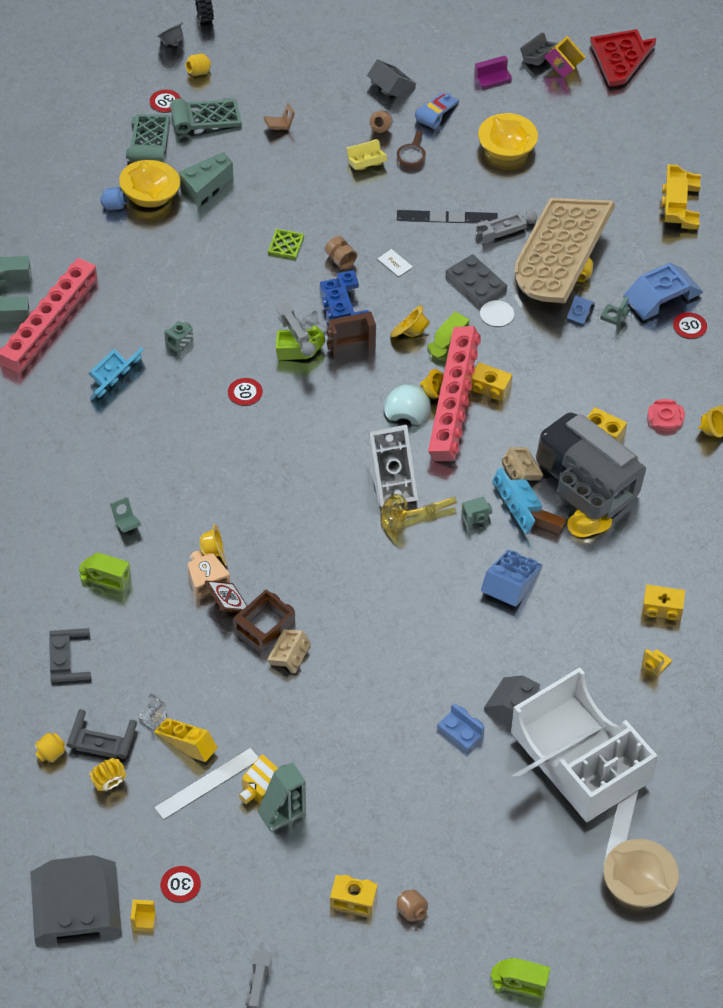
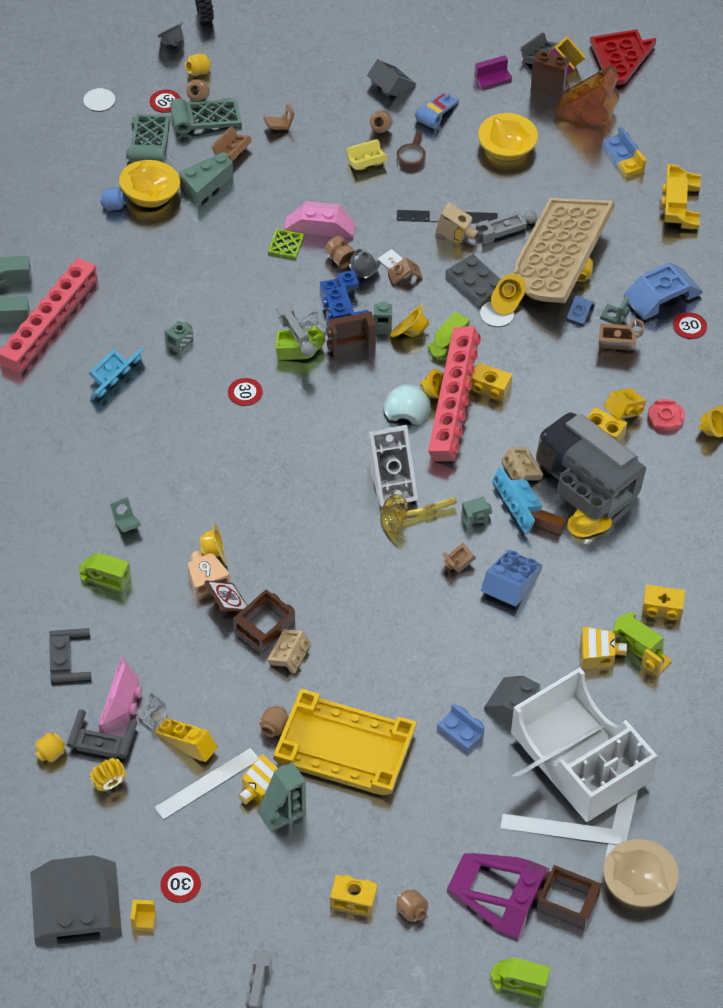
none -> white sticker [83,88,115,111]
none -> bright pink wedge [98,657,142,734]
none -> medium nougat head [186,79,210,102]
none -> medium nougat bracket [211,127,252,161]
none -> medium nougat head [259,706,289,737]
none -> yellow slope [273,688,417,795]
none -> bright pink wedge [284,201,355,239]
none -> dark grey helmet [349,249,381,279]
none -> sand green brick [374,301,392,329]
none -> medium nougat bracket [388,257,423,285]
none -> tan torso [435,202,478,244]
none -> medium nougat bracket [442,542,476,573]
none -> magenta windscreen [447,853,550,941]
none -> yellow piece [491,273,526,315]
none -> white sticker [501,814,623,845]
none -> reddish brown panel [531,50,570,99]
none -> reddish brown window [535,865,602,929]
none -> clear orange brick [554,65,619,129]
none -> yellow torso [581,627,627,669]
none -> medium nougat hinge [599,319,644,351]
none -> medium blue bracket [602,127,639,165]
none -> yellow brick [603,388,647,420]
none -> lime piece [613,612,664,660]
none -> yellow bracket [618,149,647,178]

